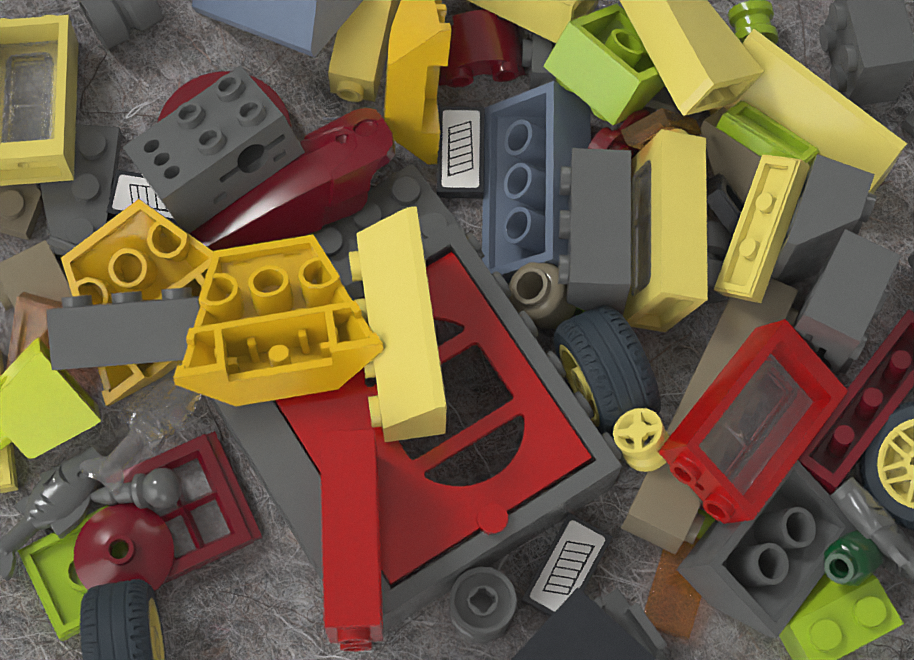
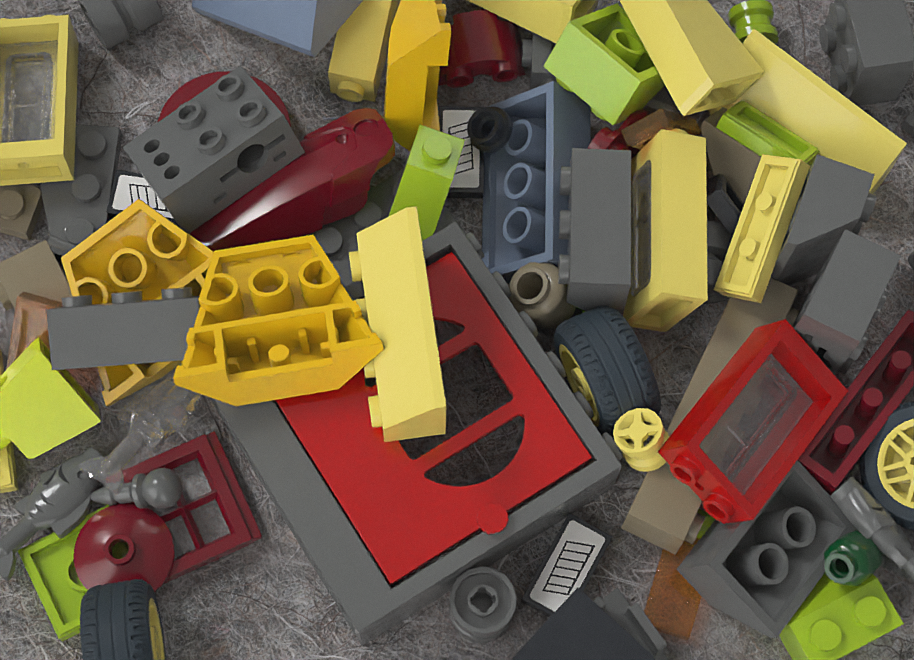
red piece [320,429,384,652] -> none
none -> lime slope [388,124,465,241]
none -> black plate [467,106,513,153]

